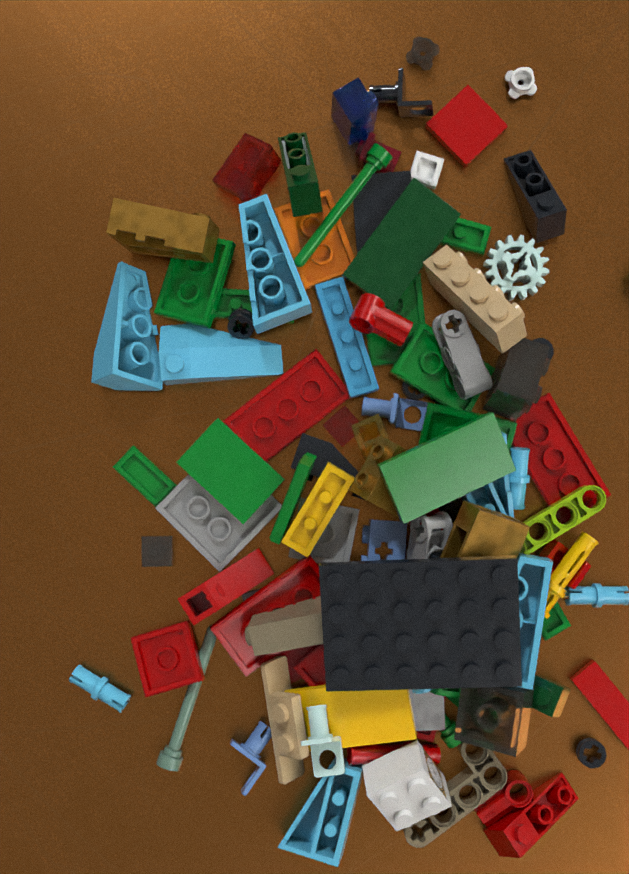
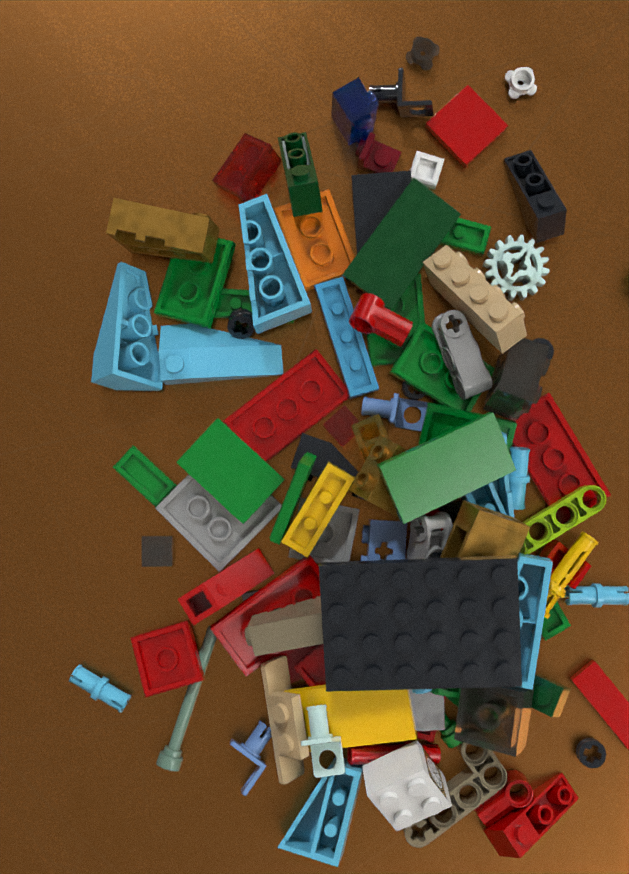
green piece [294,143,393,267] -> none

